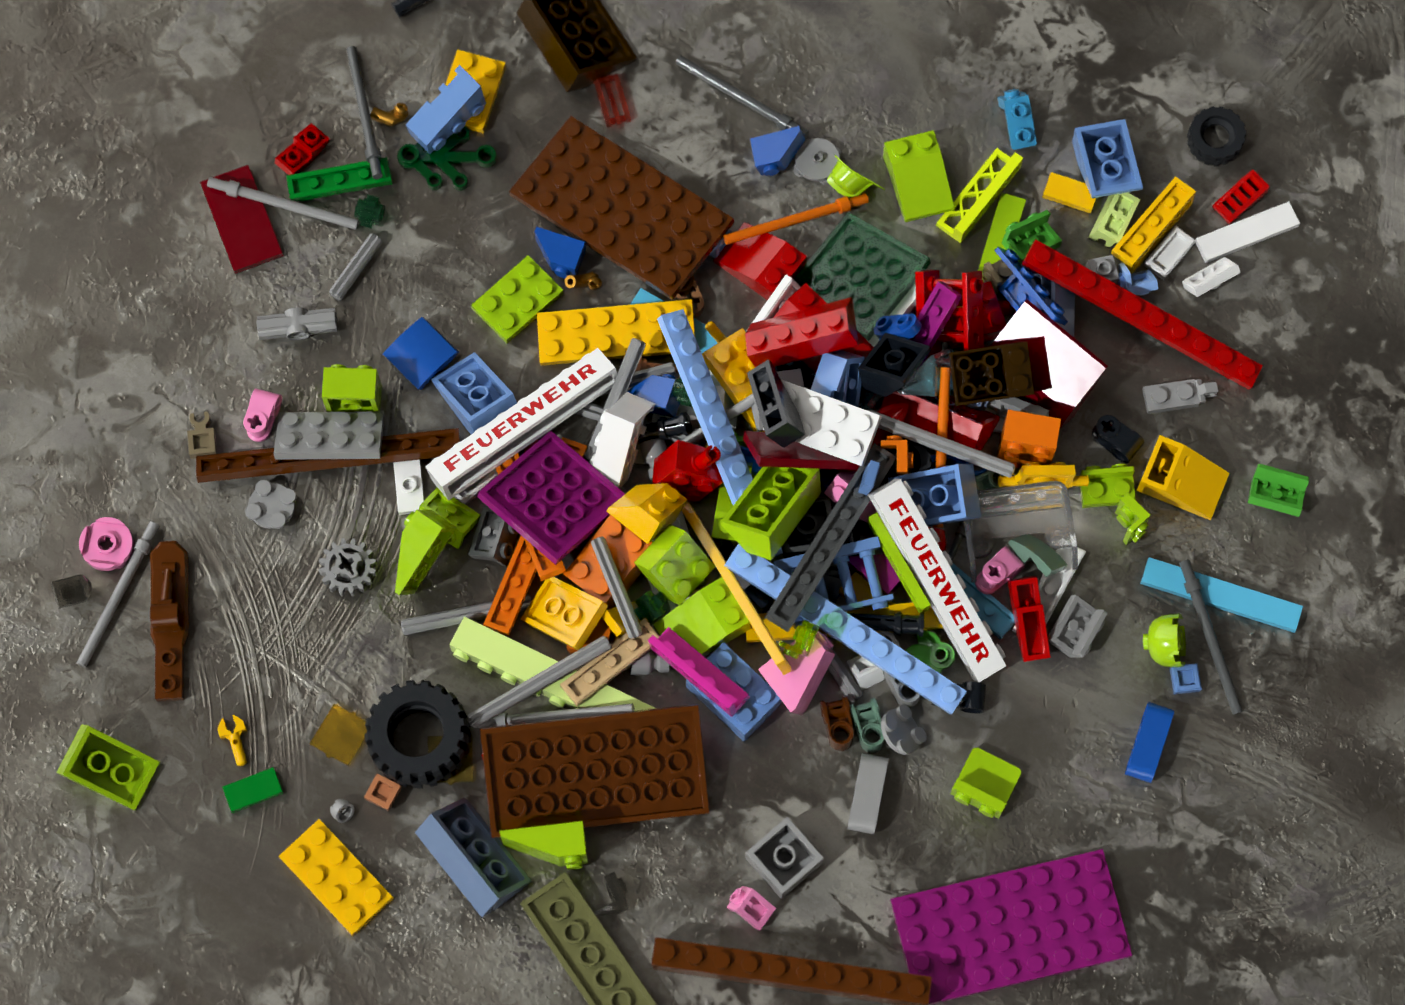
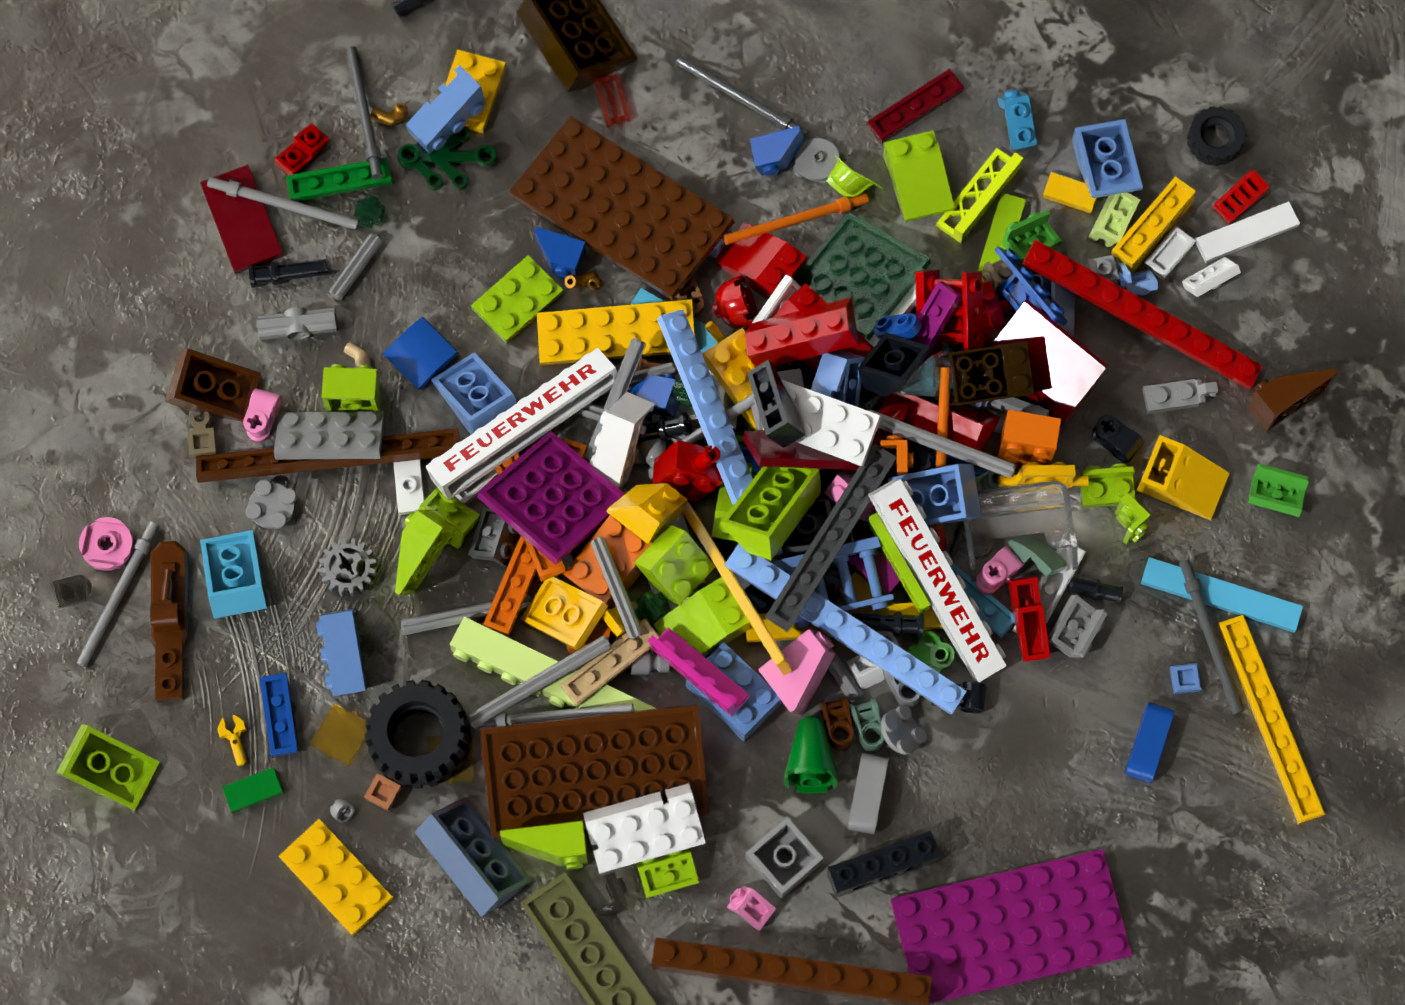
clear neon green bracket [777,620,819,659] -> none
medium blue tile [858,460,880,495] -> none
lime bracket [950,747,1021,819] -> none
lime cylinder [1143,613,1186,668] -> none
none -> reddish brown slope [165,348,261,422]
none -> medium azure slope [200,530,267,619]
none -> black pin [248,259,329,288]
none -> blue plate [259,673,299,758]
none -> medium blue wedge [316,608,367,696]
none -> tan arm [344,341,372,368]
none -> white piece [583,783,706,873]
none -> lime bracket [636,848,699,898]
none -> red cylinder [712,275,758,329]
none -> green cone [784,715,838,794]
none -> black brick [827,831,941,898]
none -> dark red tile [867,68,965,144]
none -> black axle [1069,577,1123,603]
none -> yellow tile [1217,614,1325,825]
none -> reddish brown slope [1247,368,1338,432]

